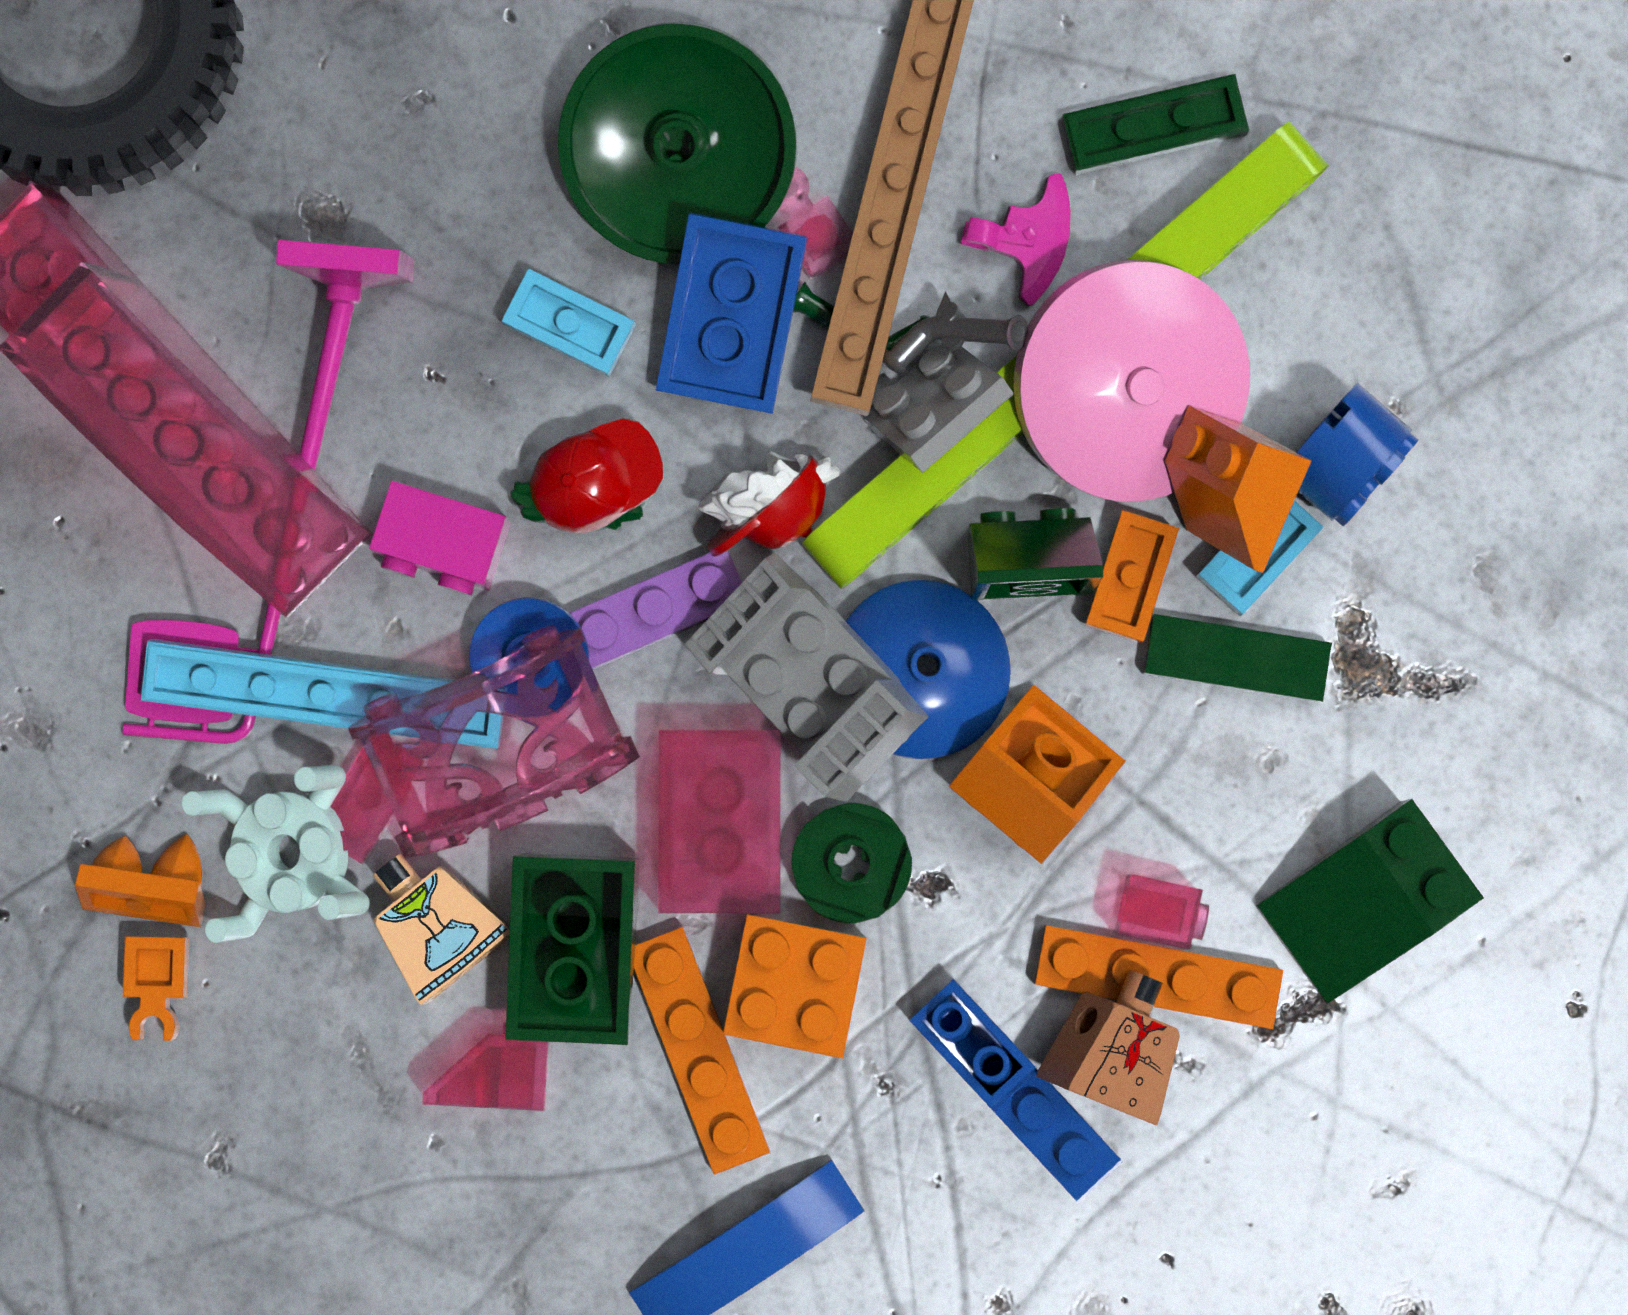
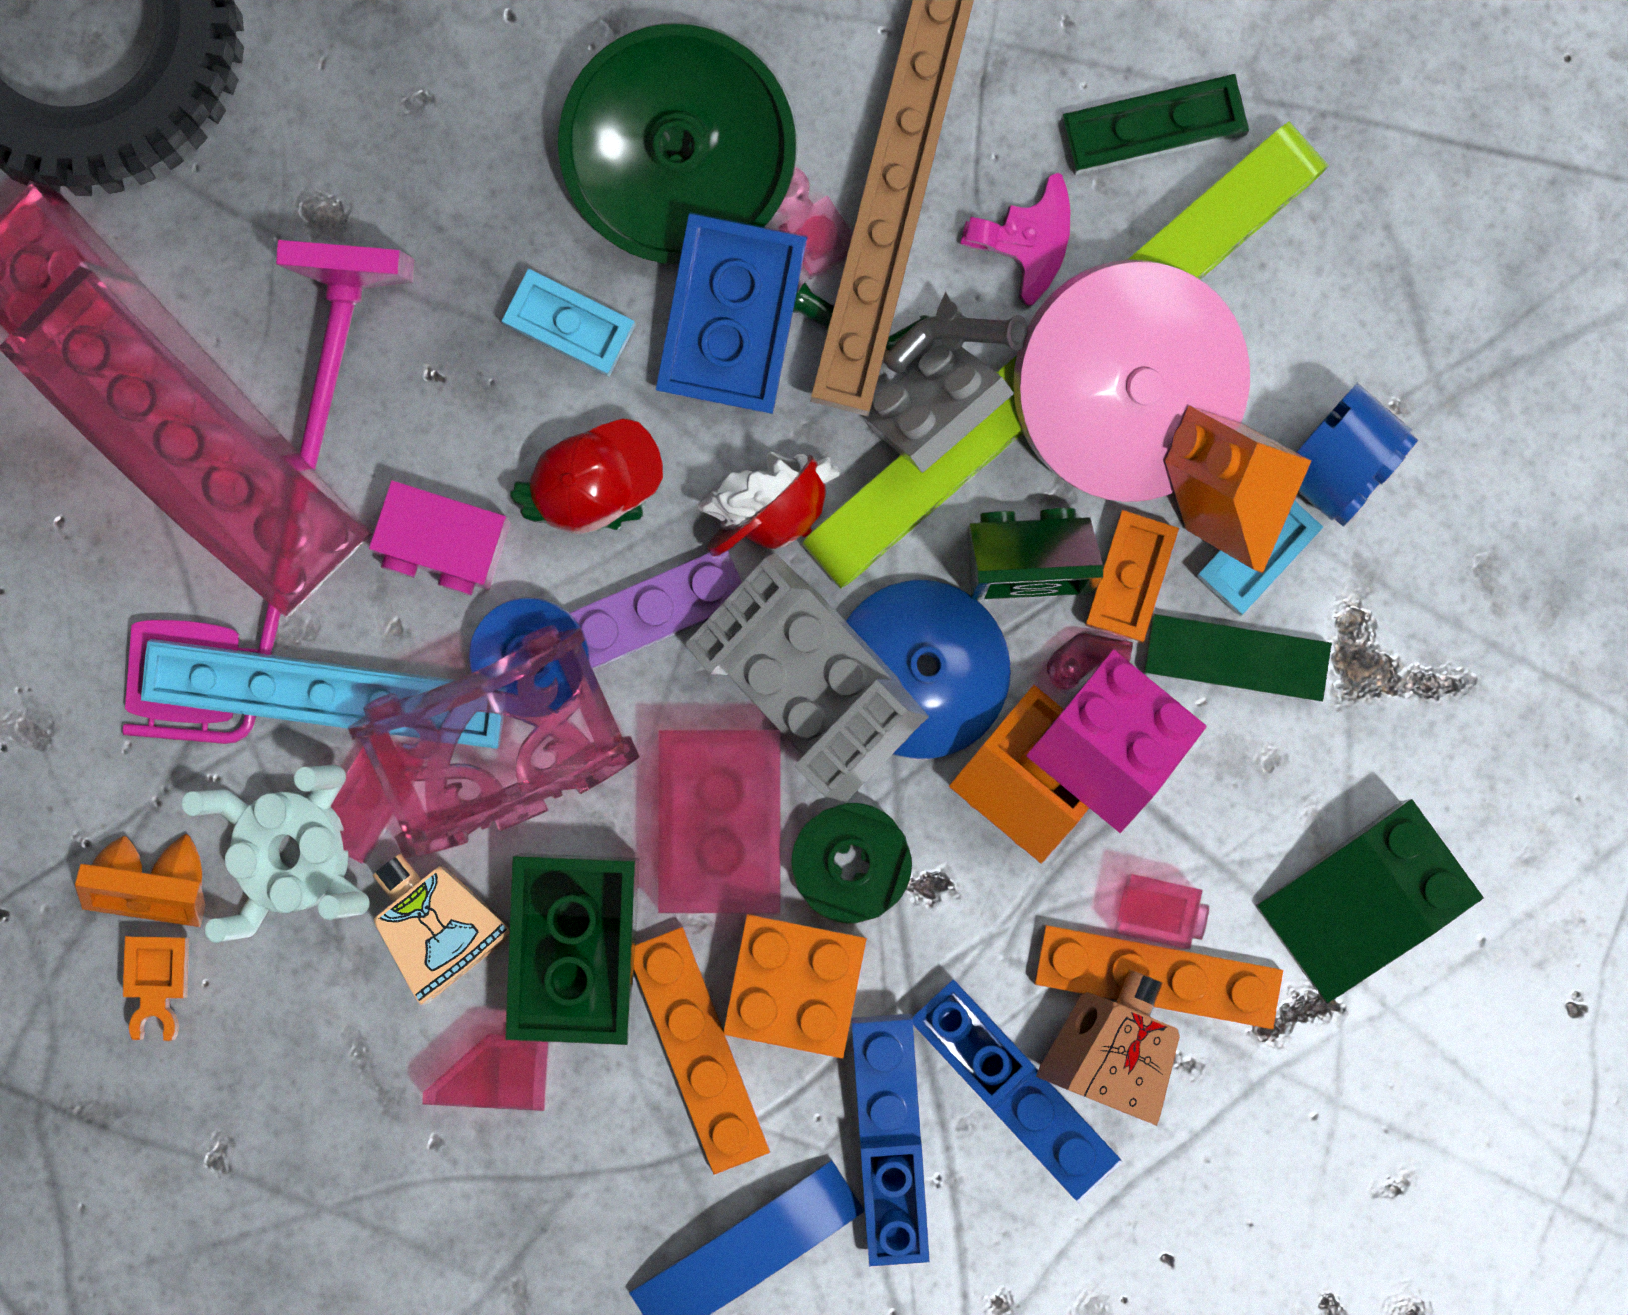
none -> blue slope [851,1013,930,1267]
none -> dark pink brick [1026,649,1207,833]
none -> clear pink arm [1047,633,1133,690]

